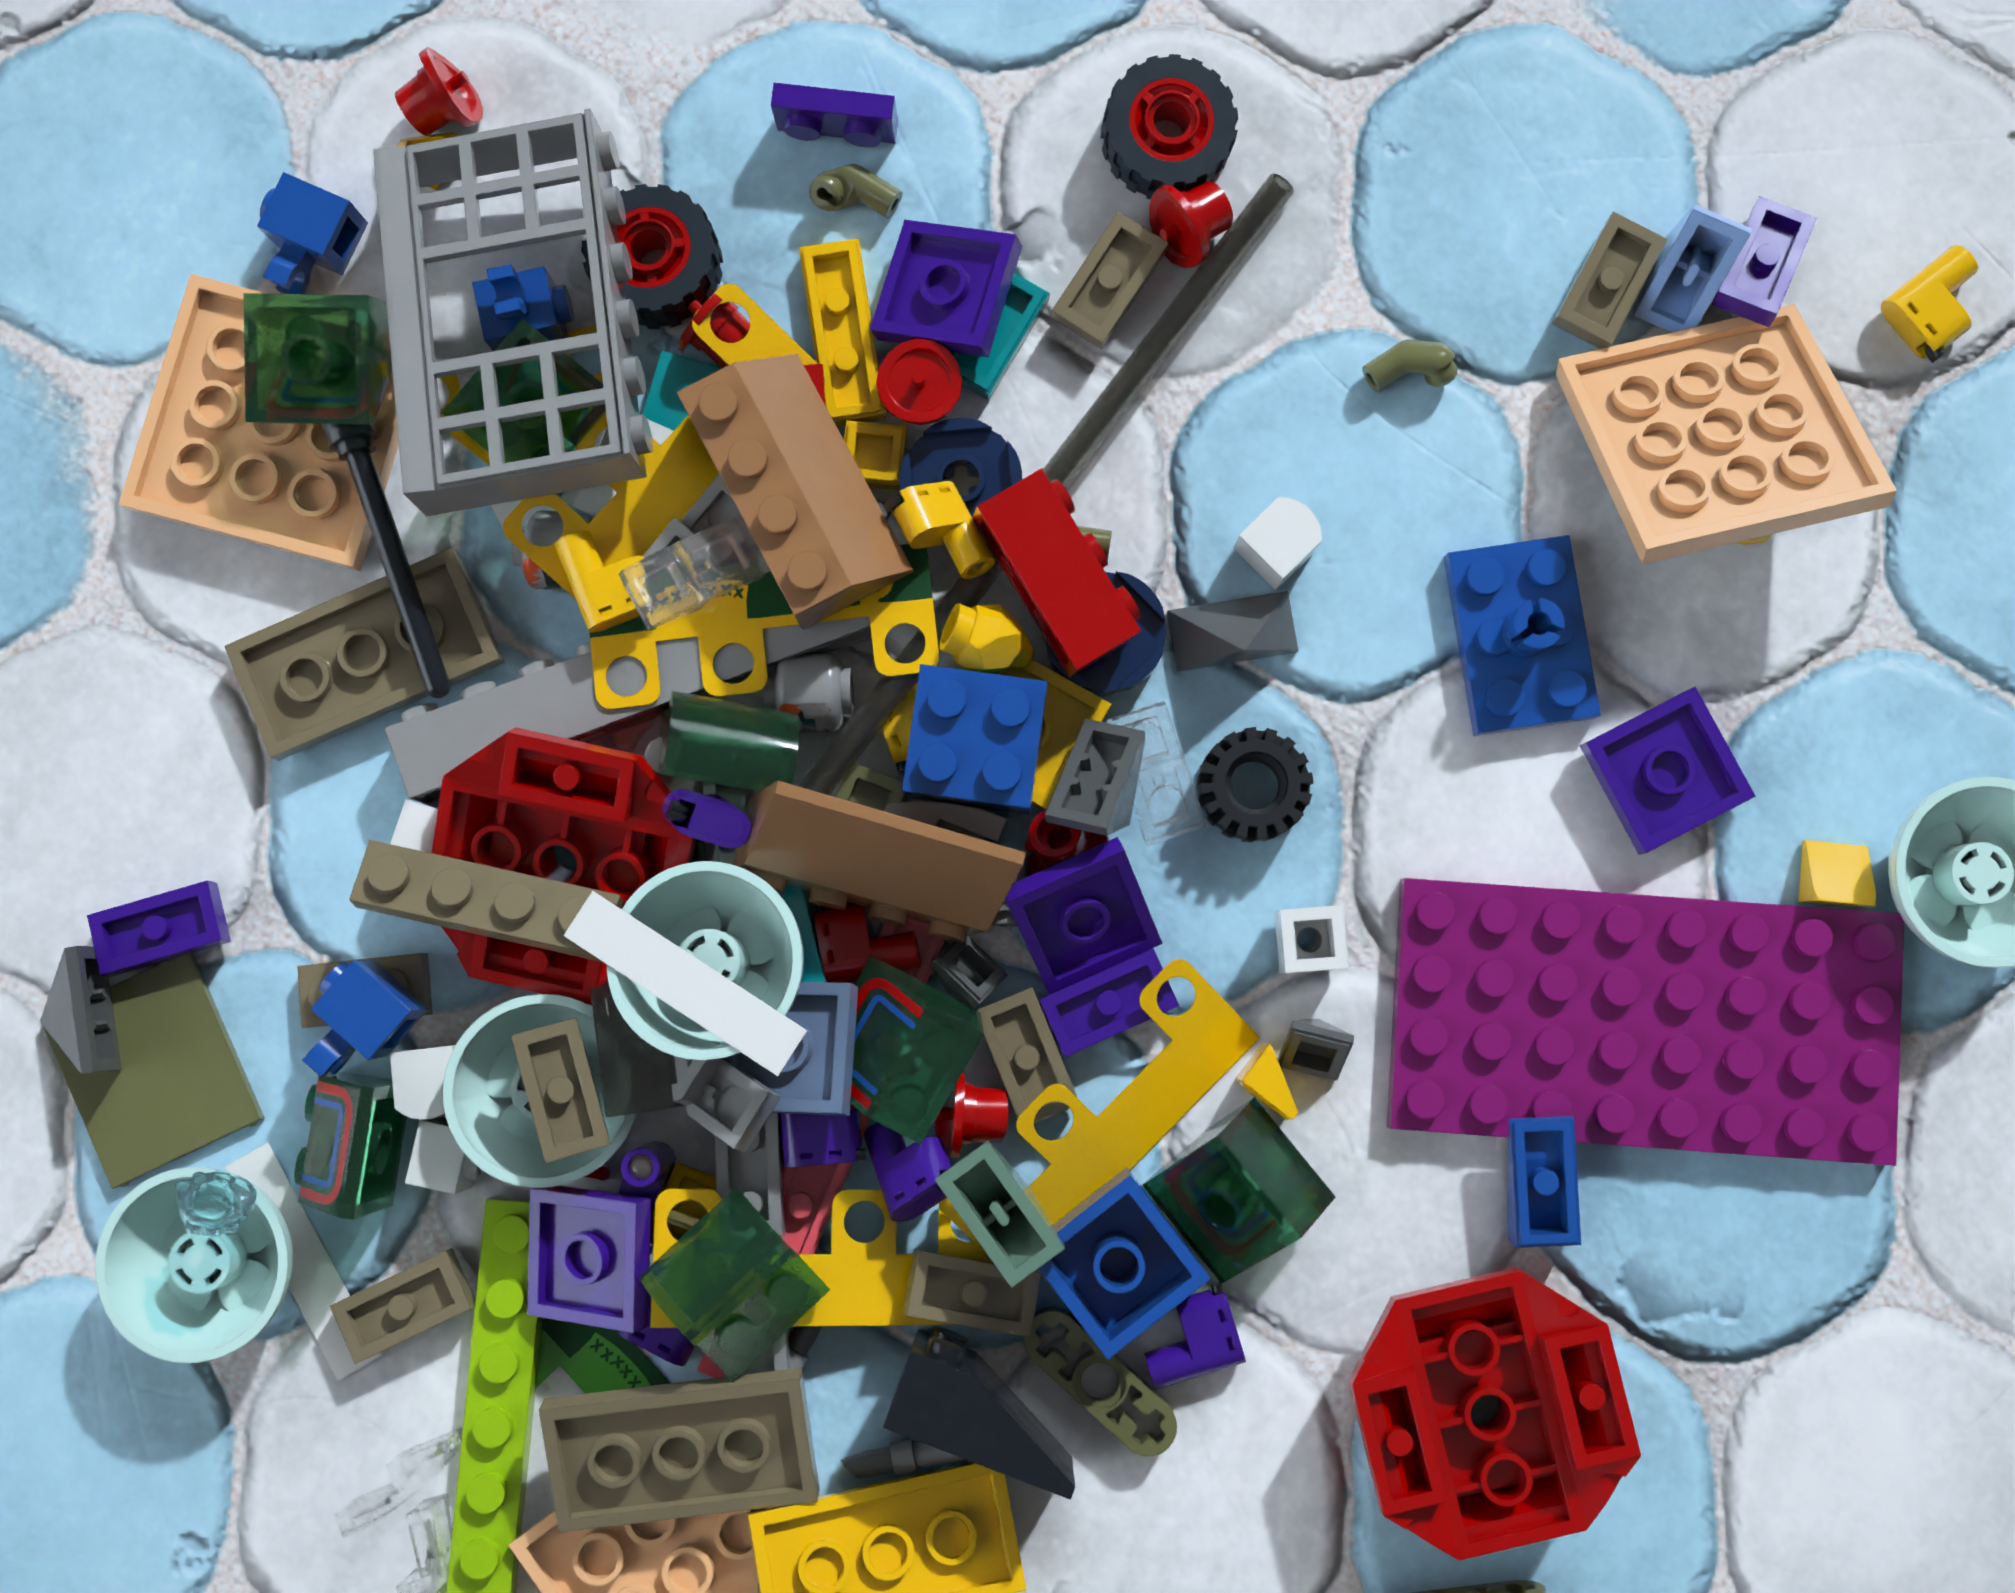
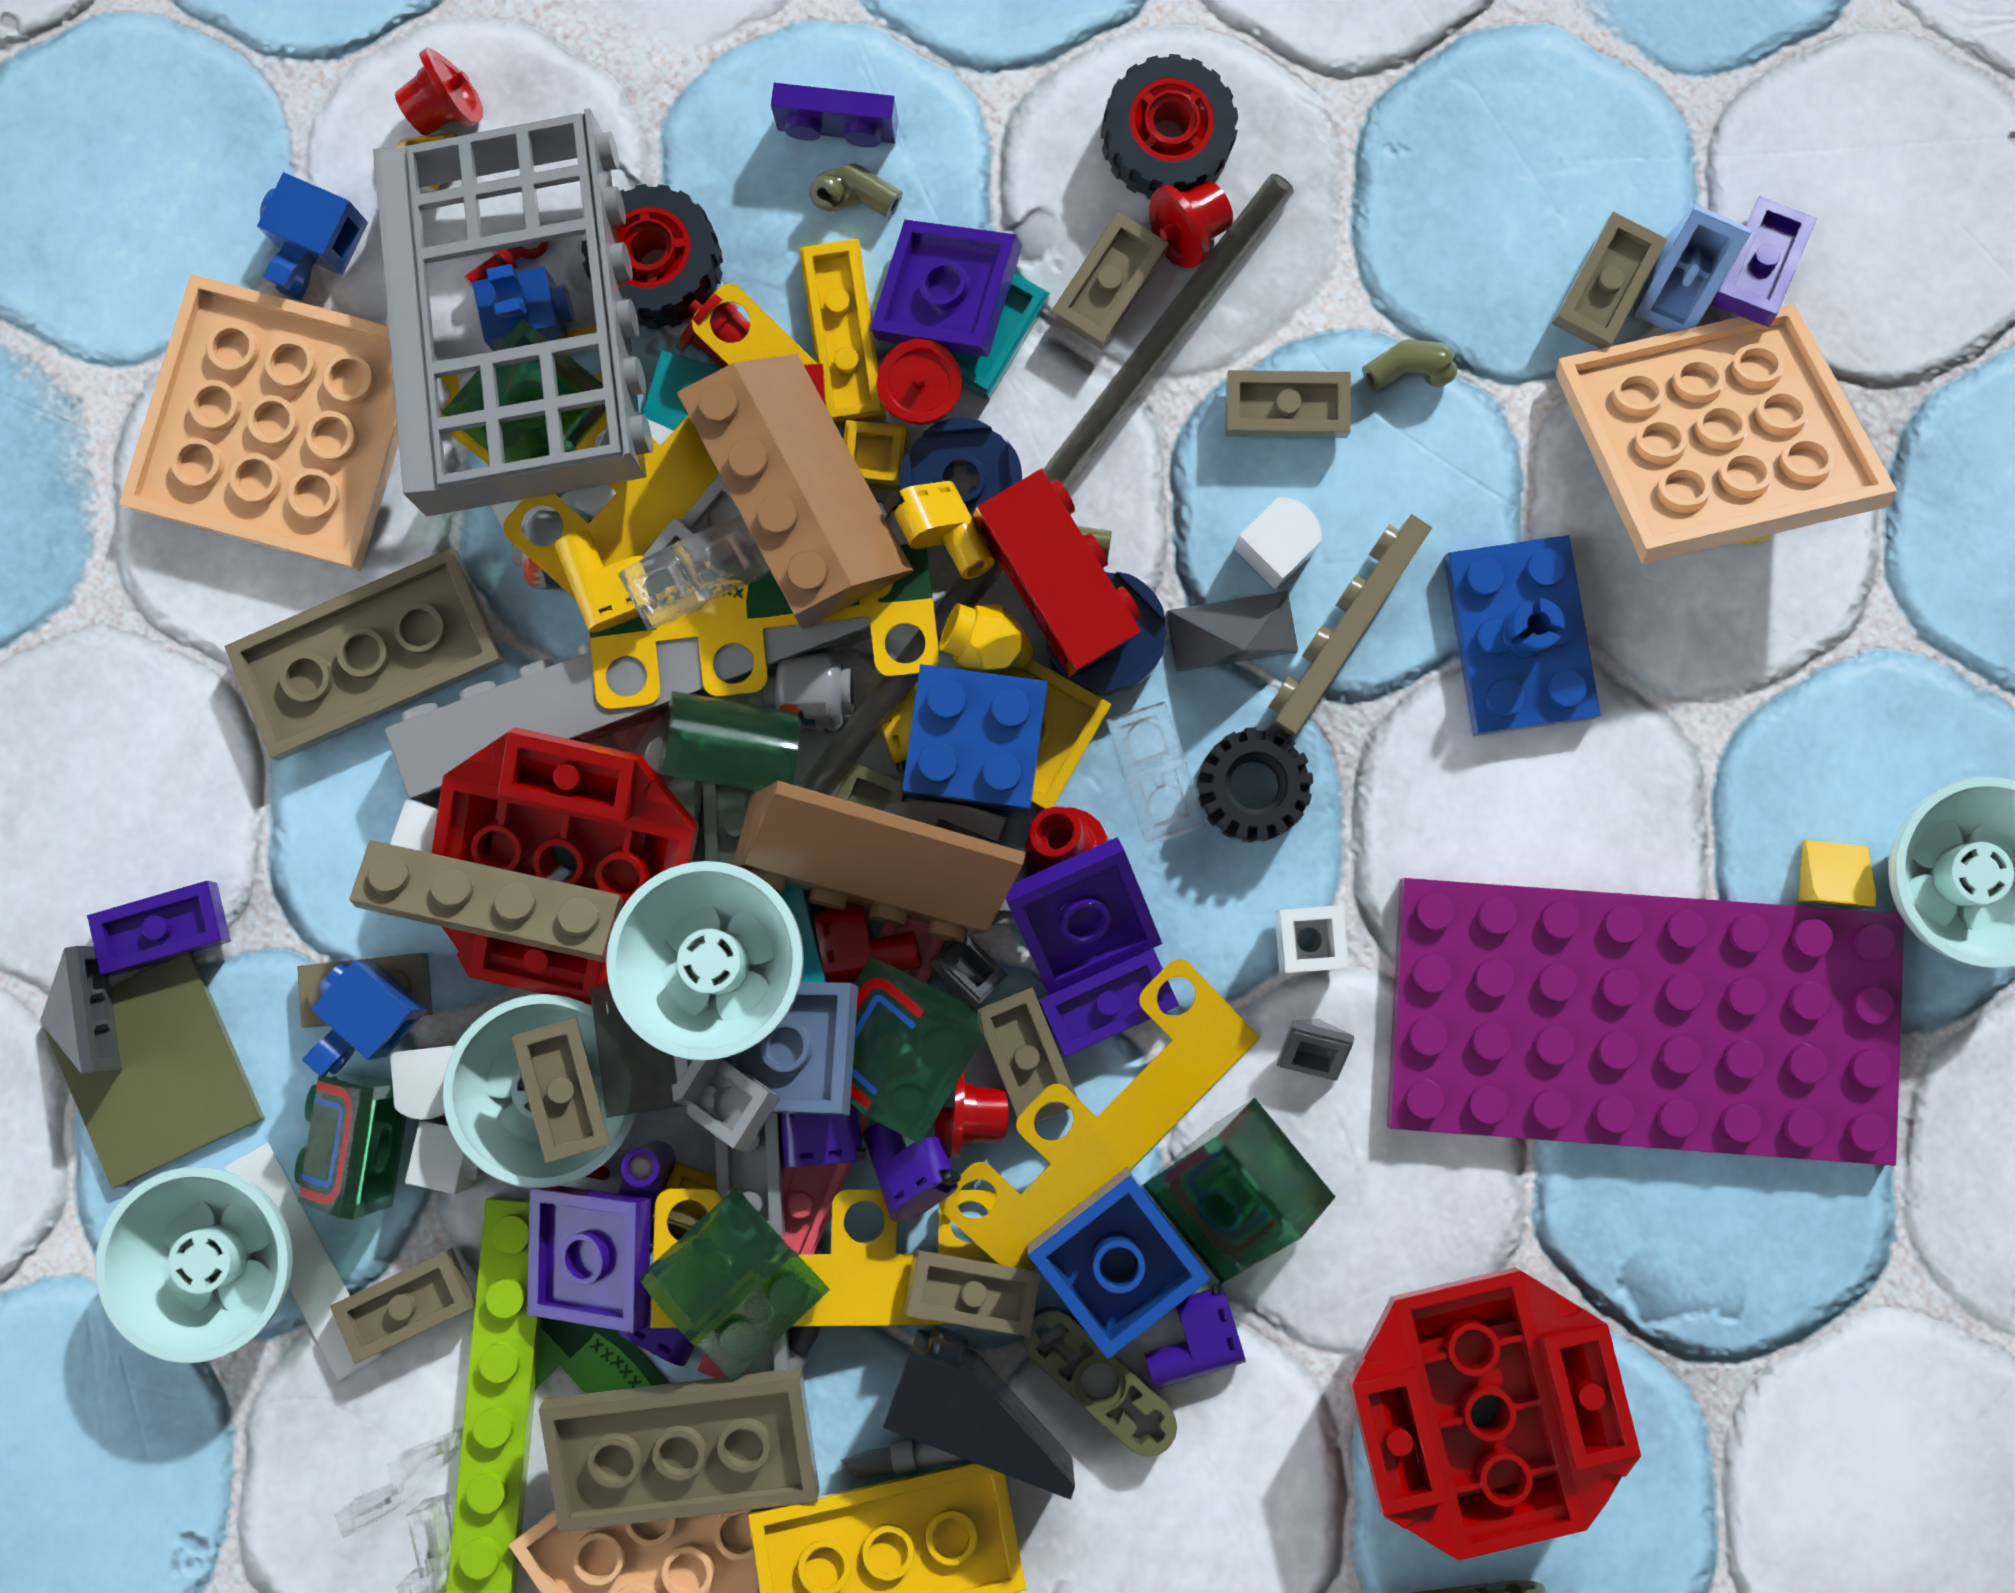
clear light blue animal [175,1169,257,1237] -> none
clear green slope [243,293,393,425] -> none
black piece [321,409,451,698] -> none
white sticker [563,891,807,1076] -> none
dark purple piece [662,789,752,848] -> none
sand green slope [934,1140,1065,1288] -> none
dark grey slope [1045,719,1145,836] -> none
yellow slope [1236,1042,1298,1121] -> none
blue slope [1507,1116,1581,1248] -> none
dark purple plate [1580,686,1756,855] -> none
yellow piece [1881,245,1978,363] -> none
none -> red hand [464,228,549,288]
none -> dark tan plate [1225,370,1351,438]
none -> dark tan plate [1268,514,1433,739]

